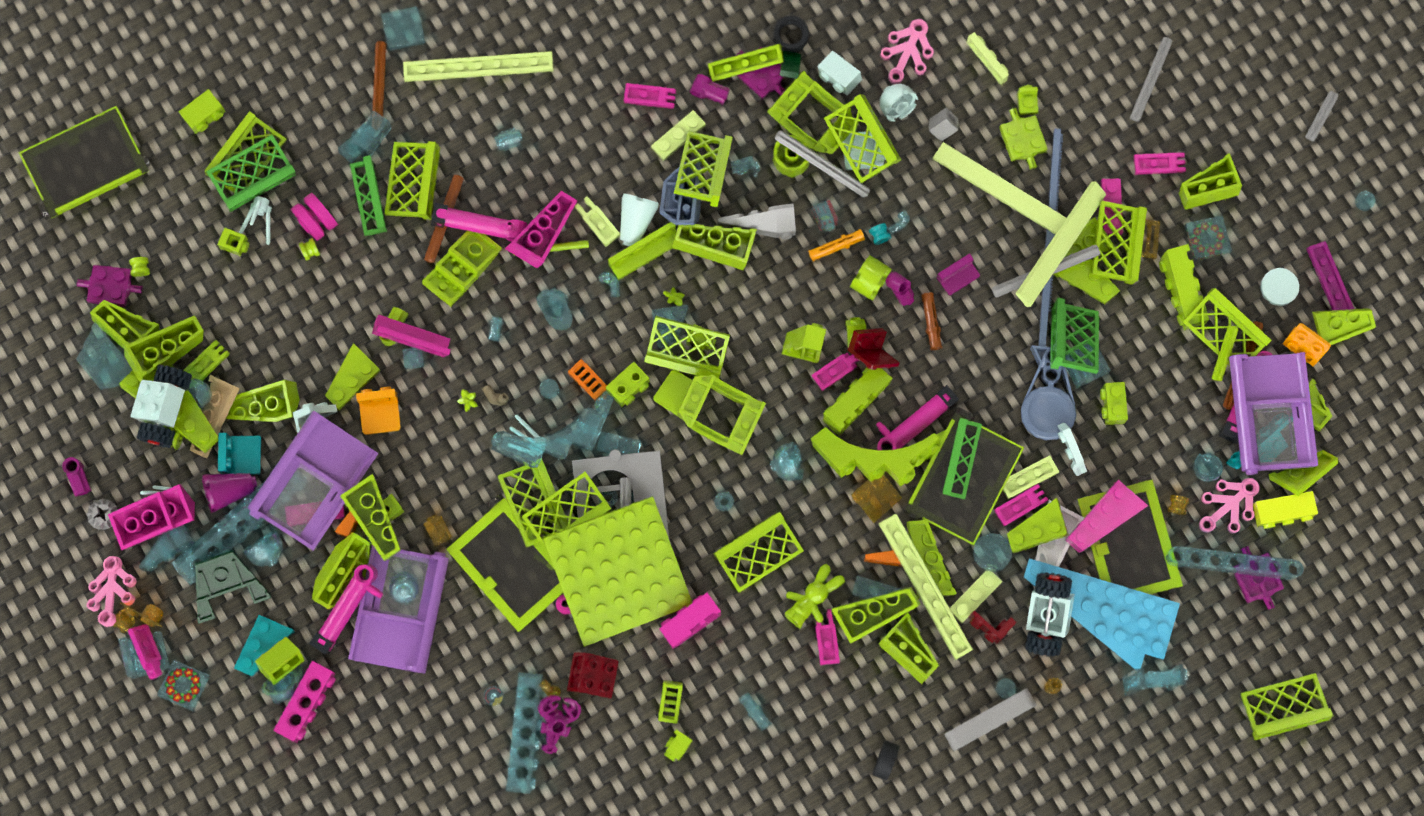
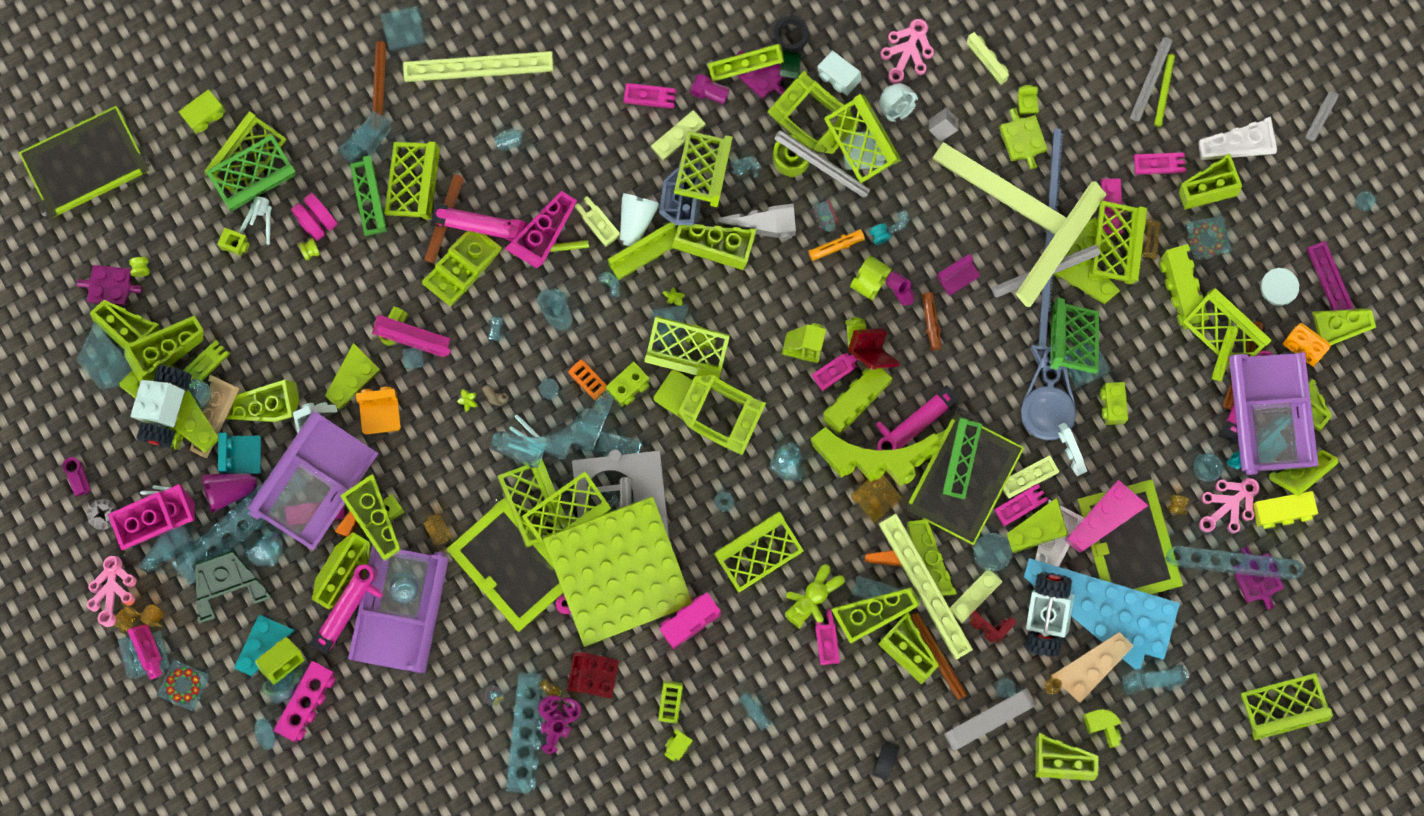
none -> clear light blue gear [255,718,275,750]
none -> dark orange axle [910,612,967,700]
none -> lime wedge [1035,733,1098,781]
none -> tan wing [1051,632,1134,702]
none -> lime brick [1082,710,1121,748]
none -> lime bar [1154,54,1175,127]
none -> white wing [1198,117,1277,160]

